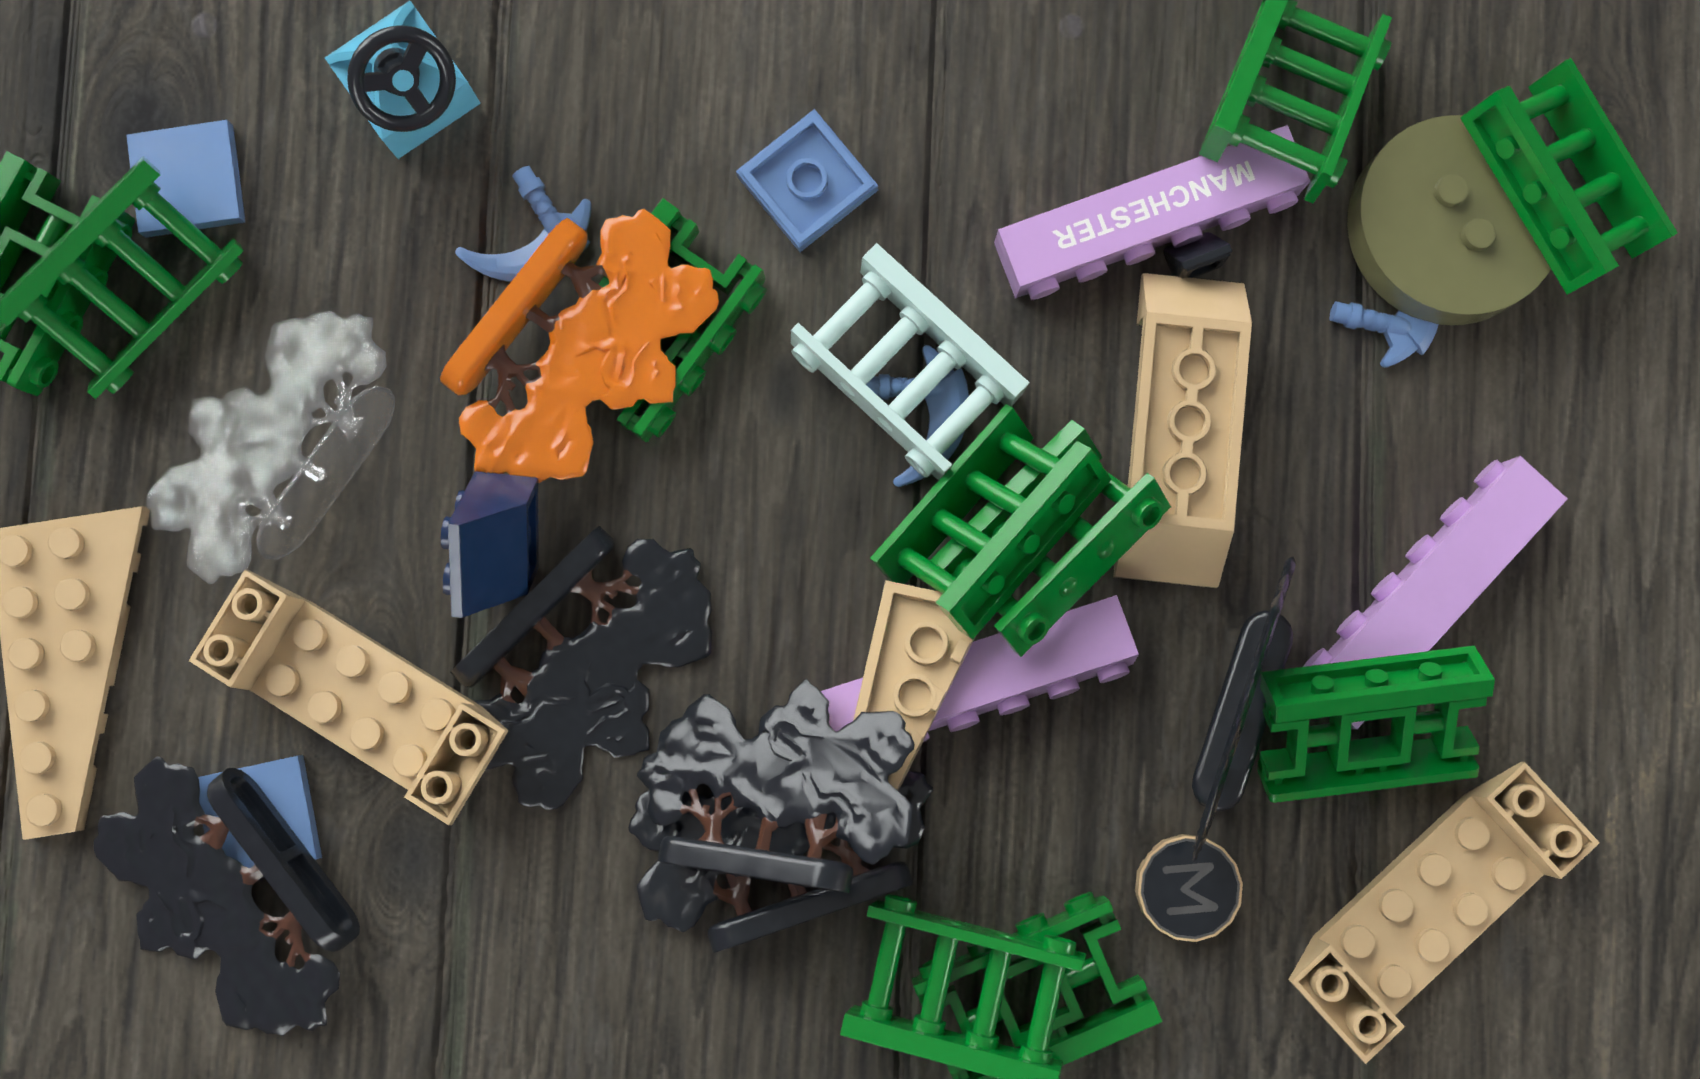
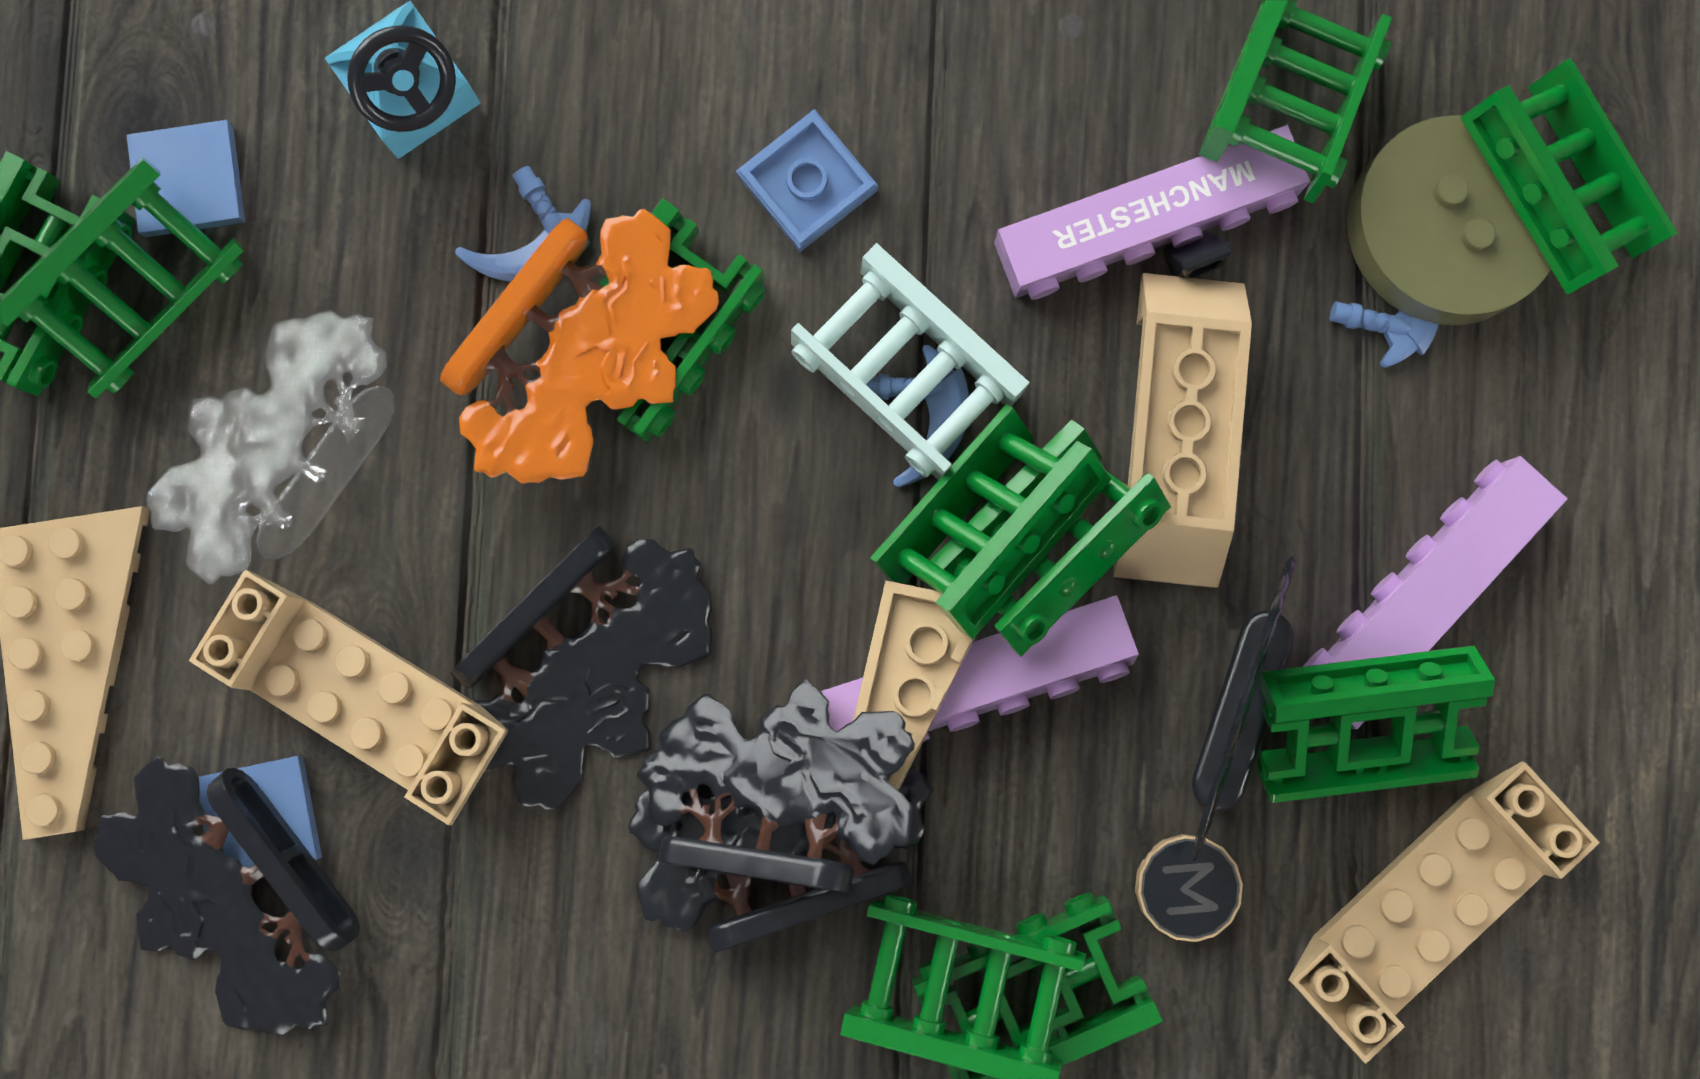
dark blue slope [441,471,539,618] -> none

